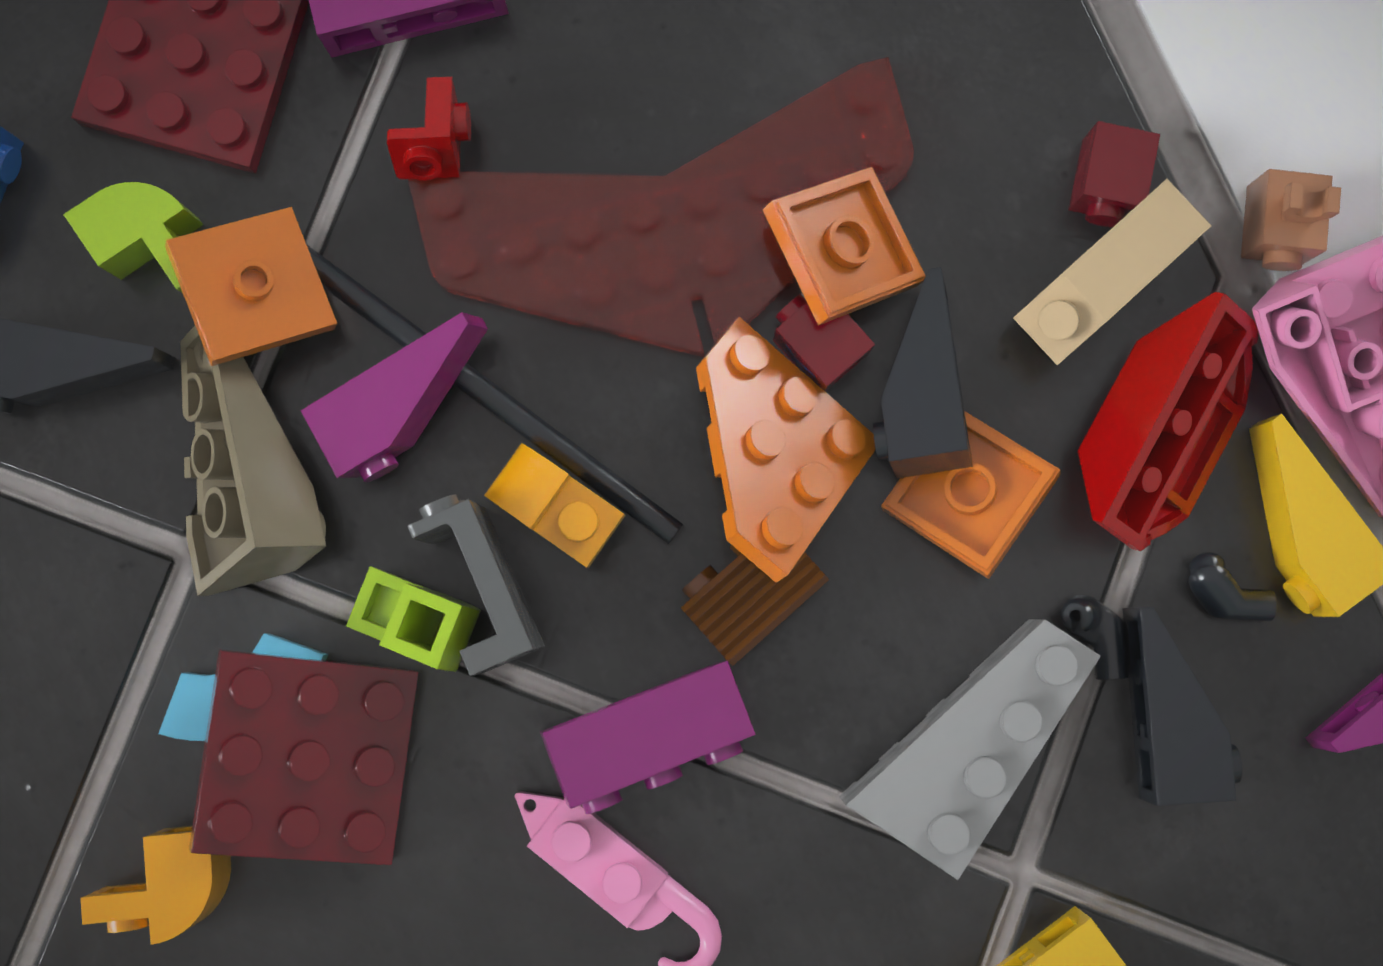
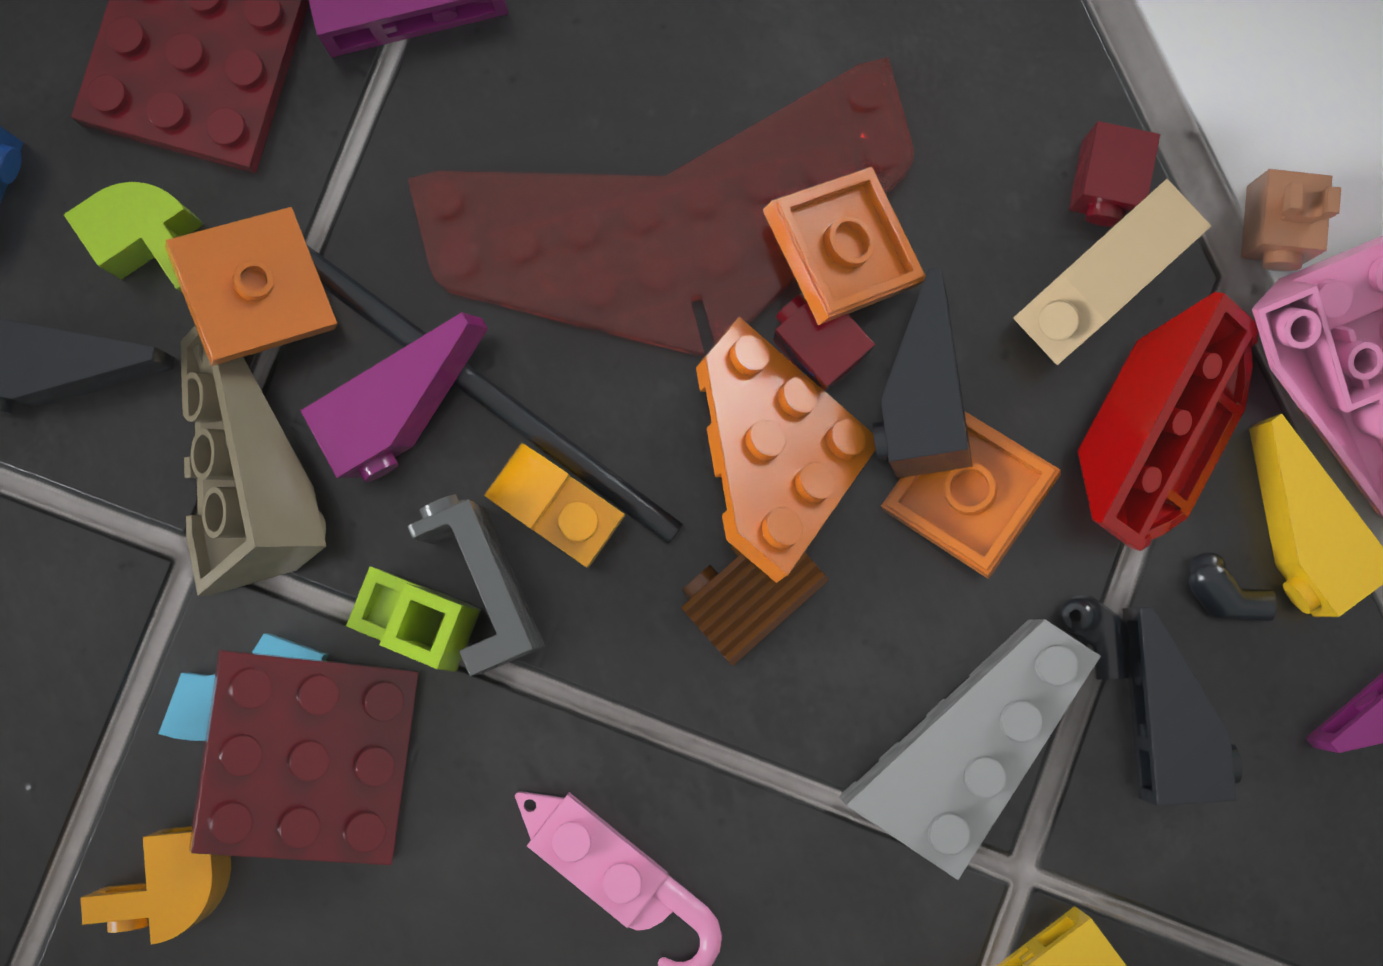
red bracket [386,77,471,181] -> none
magenta brick [540,661,756,814] -> none

